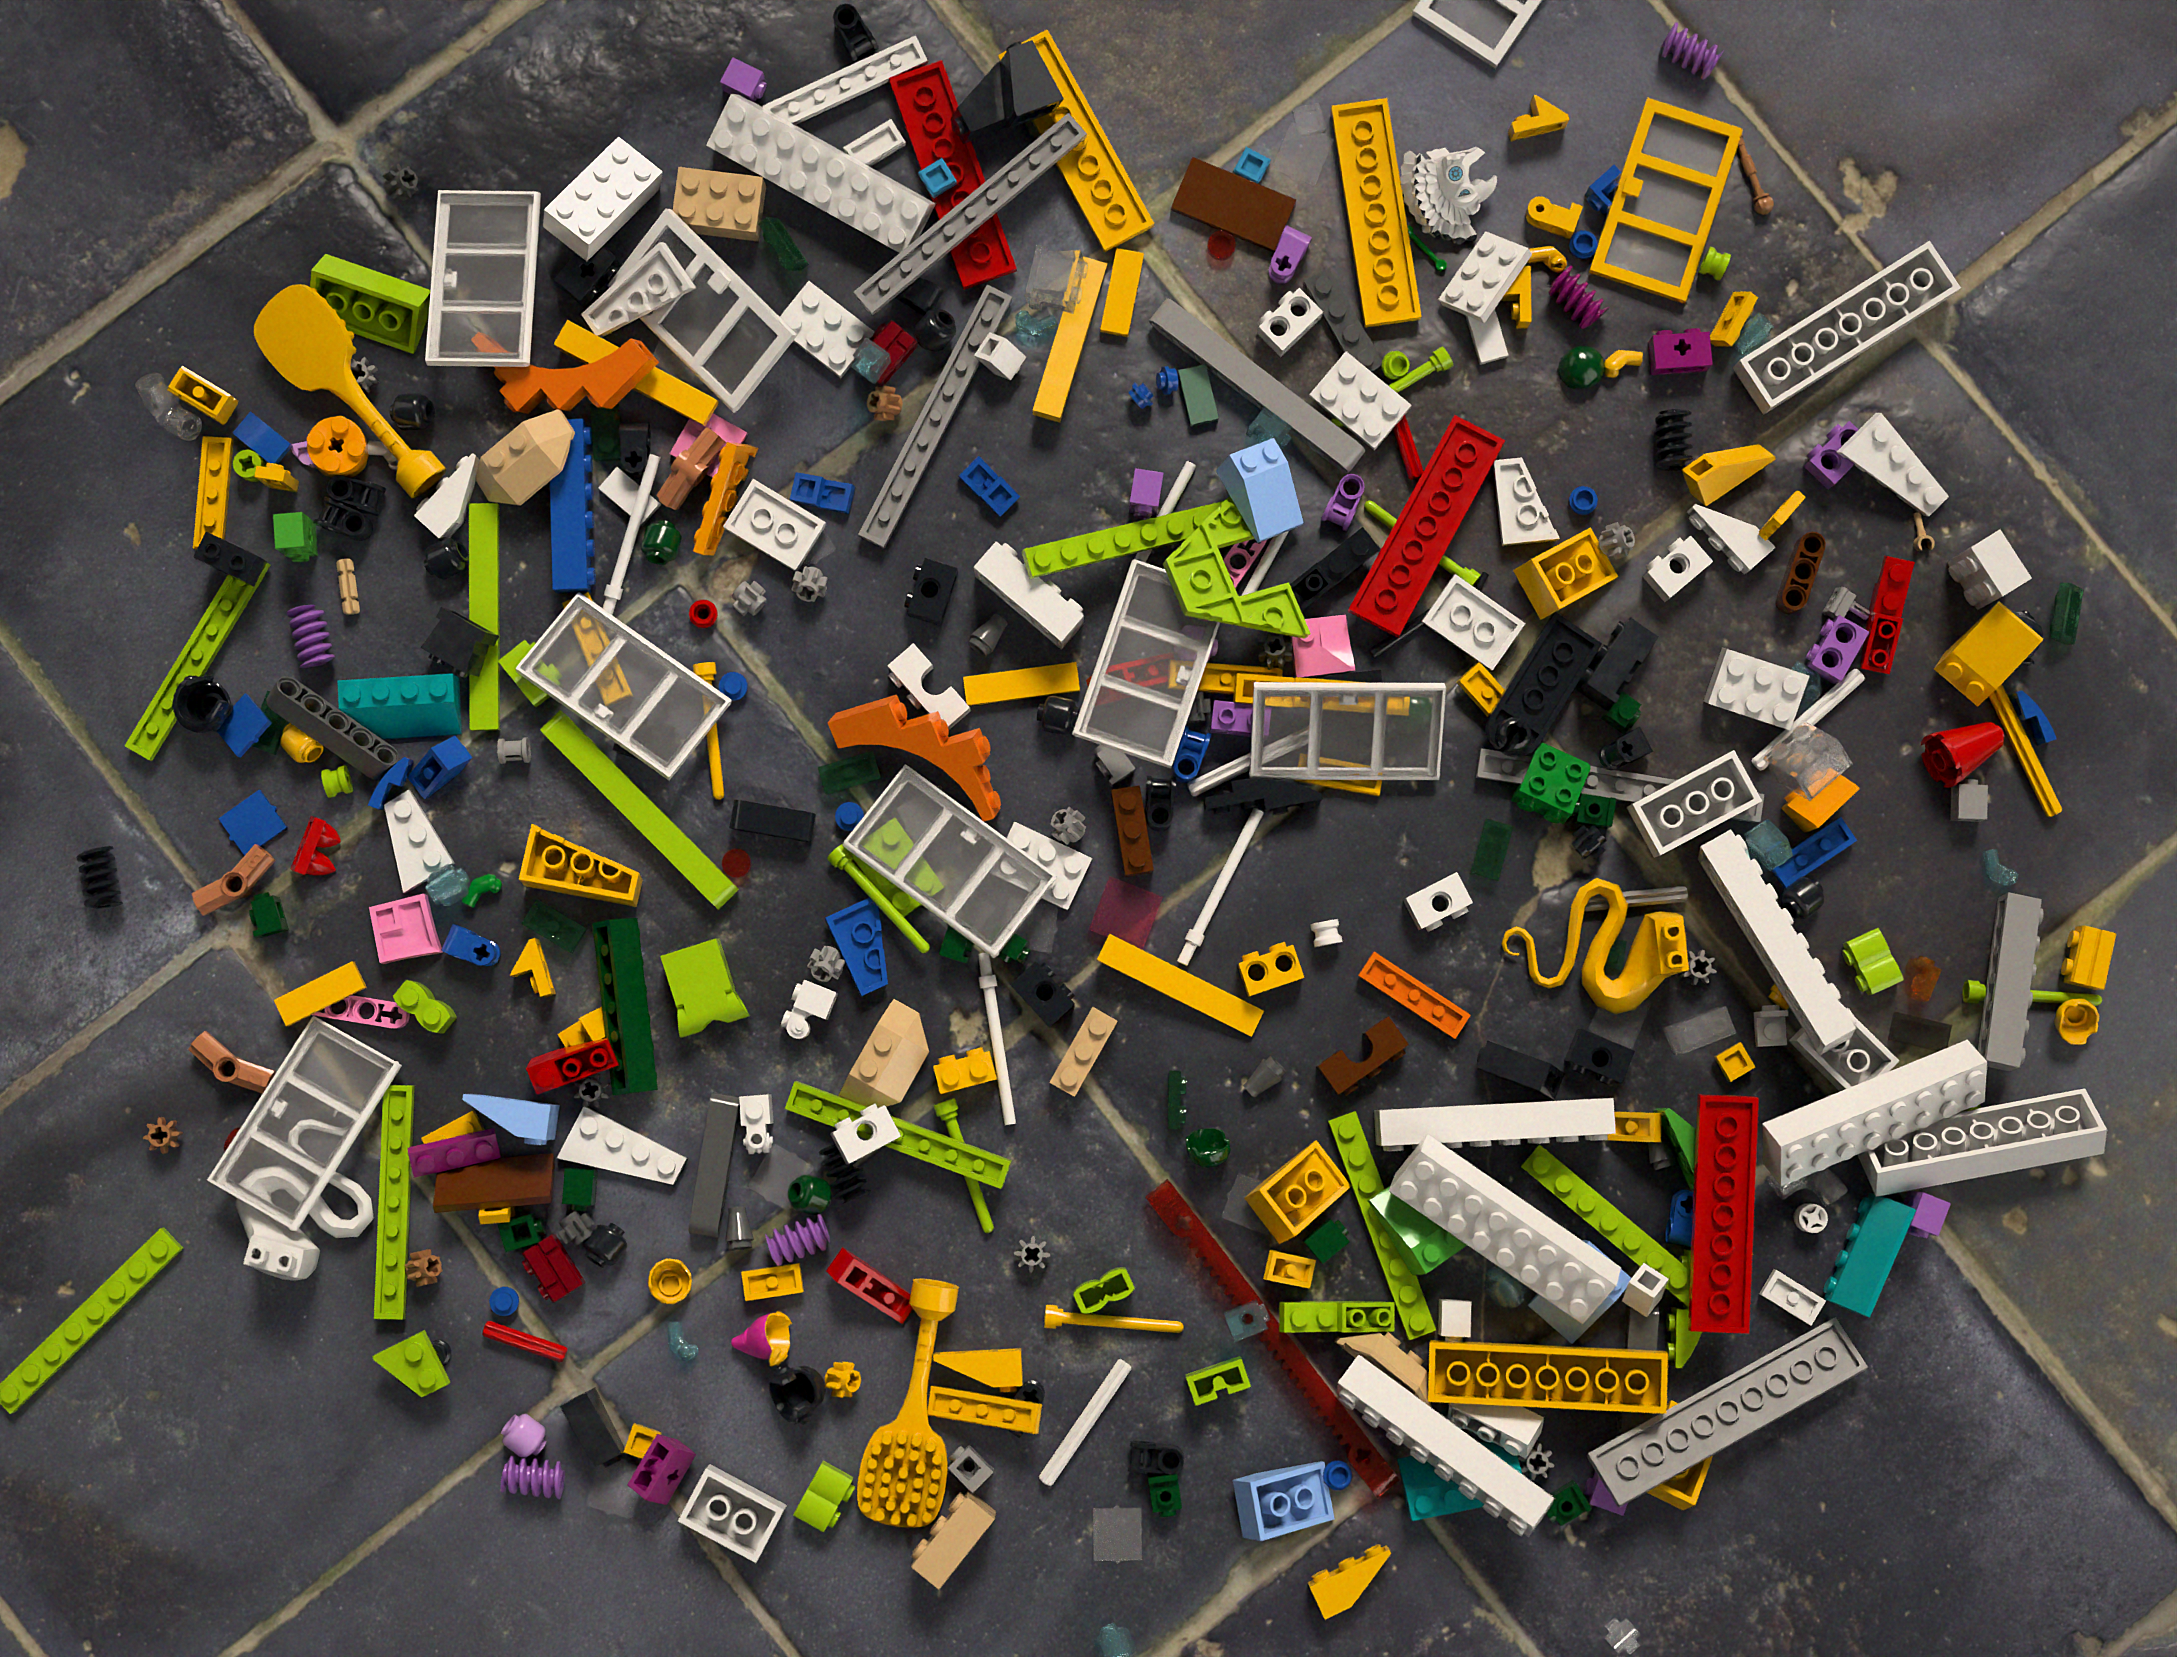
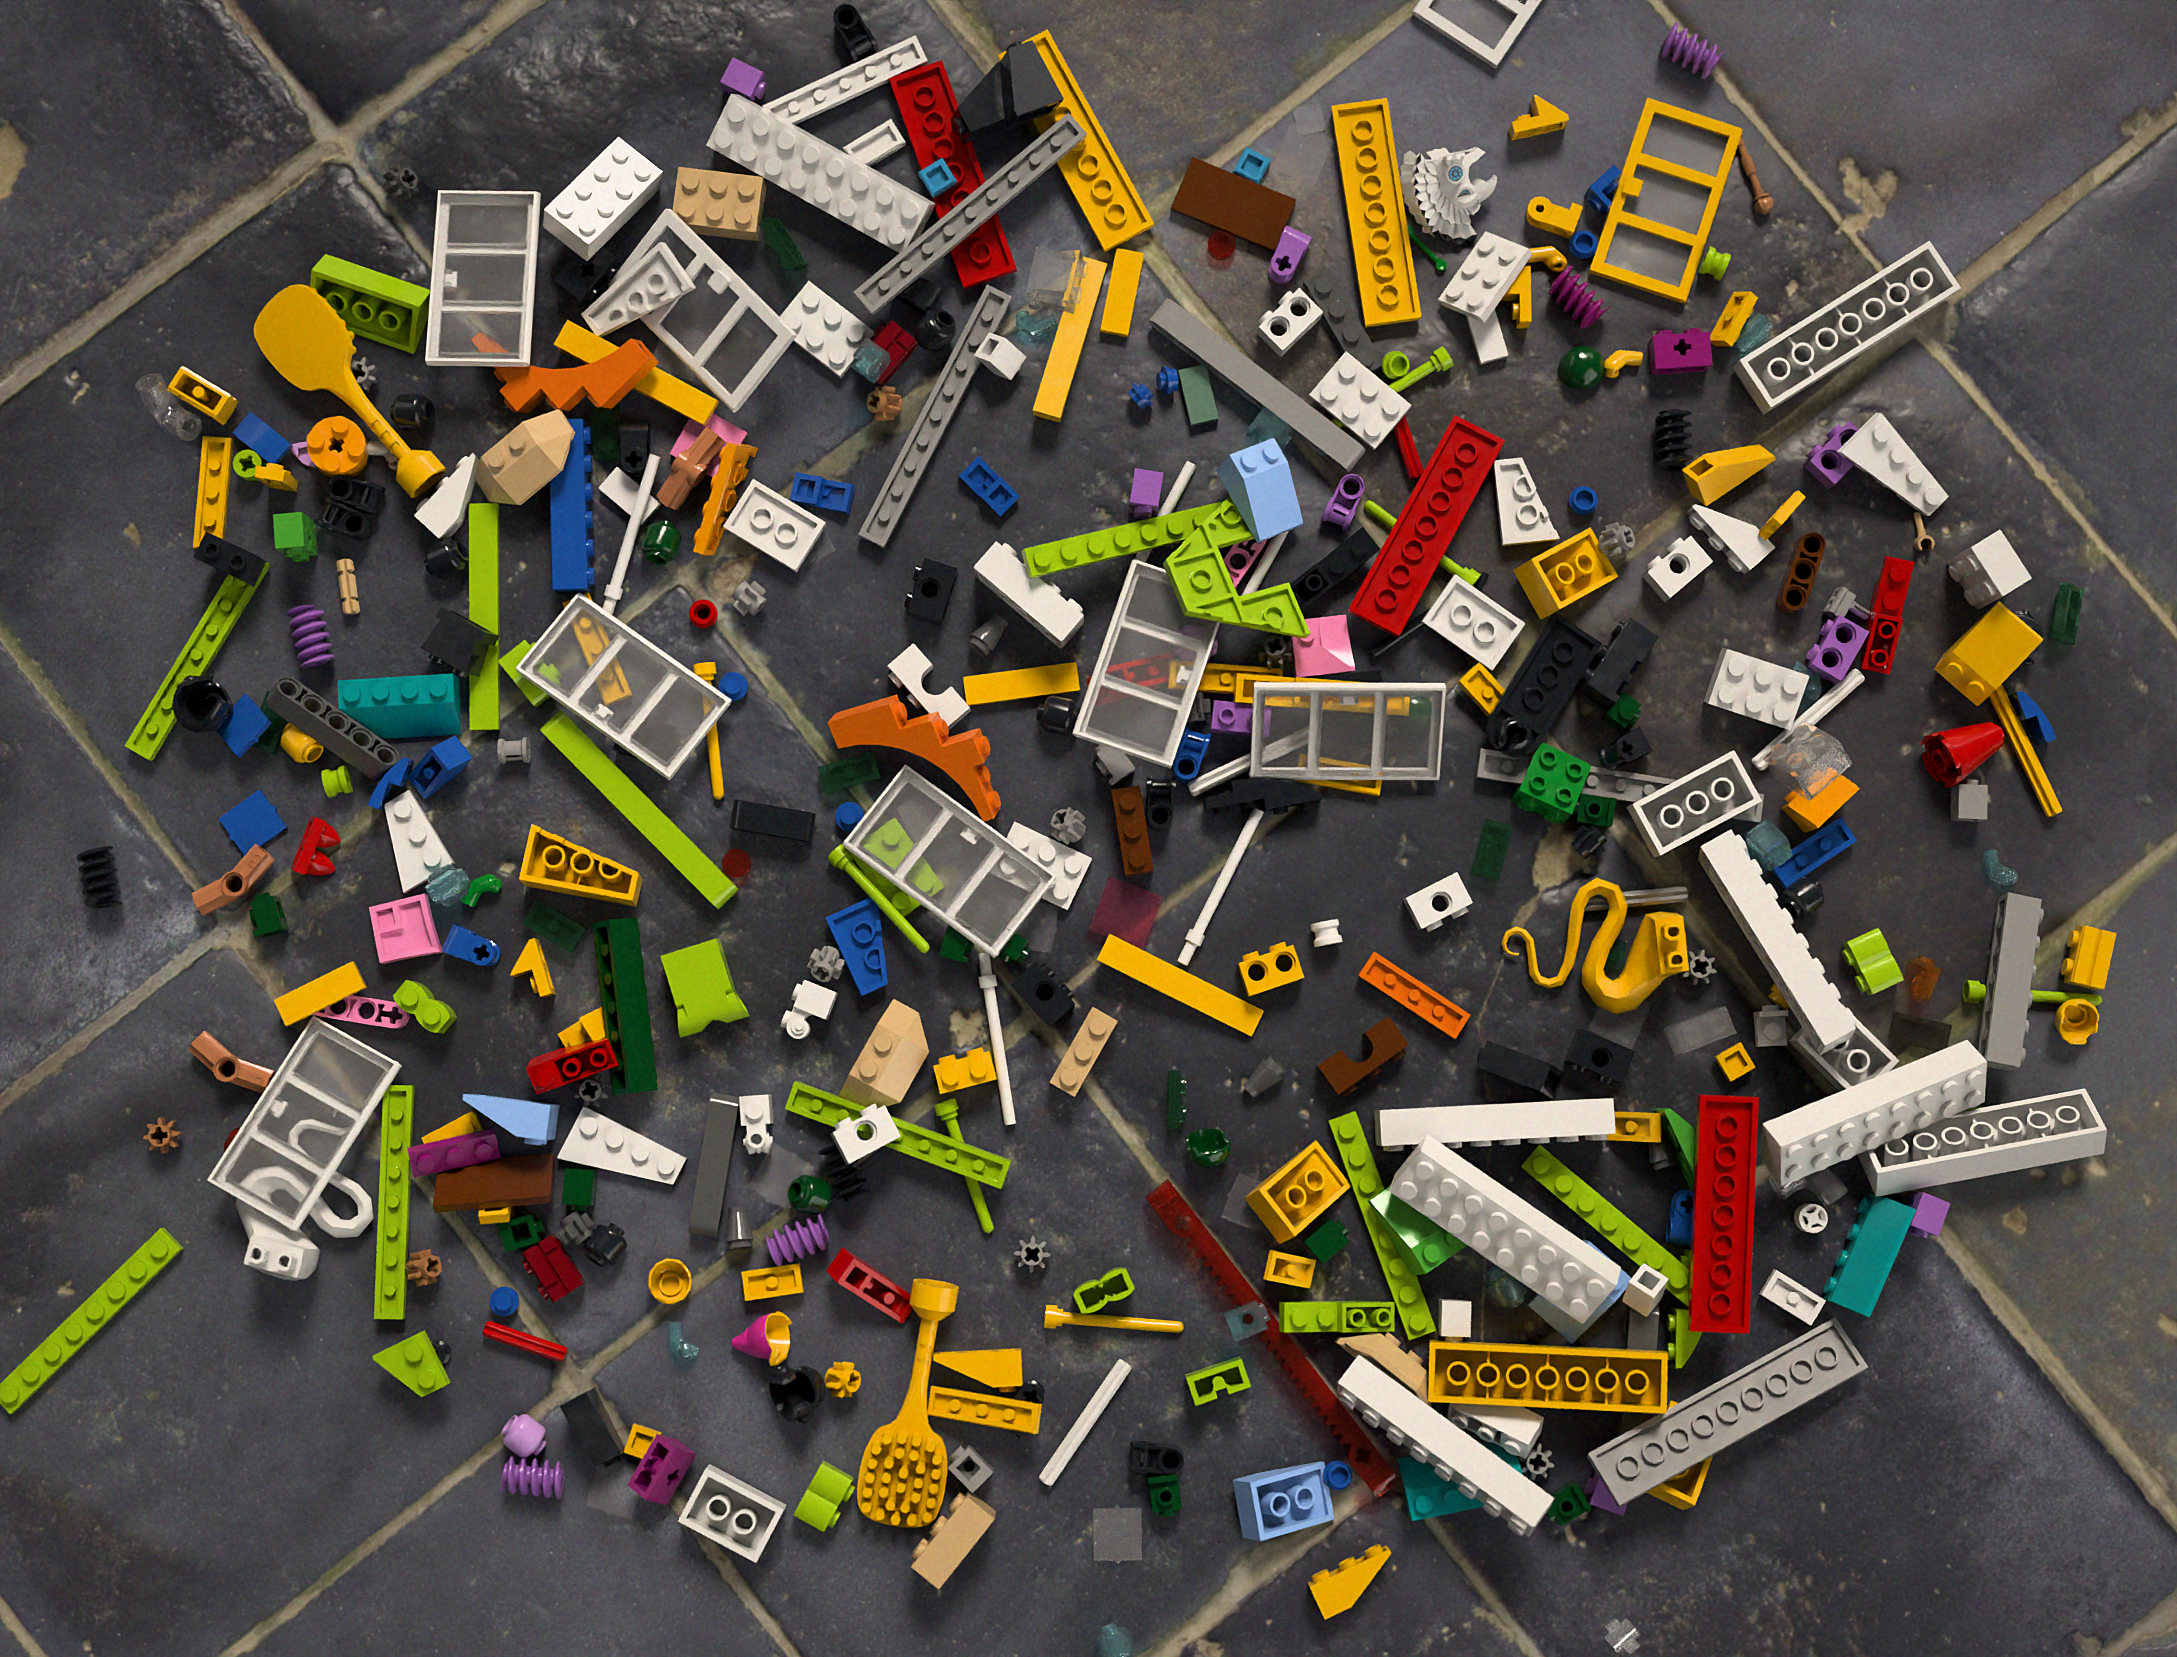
light grey gear [792,566,828,602] -> none

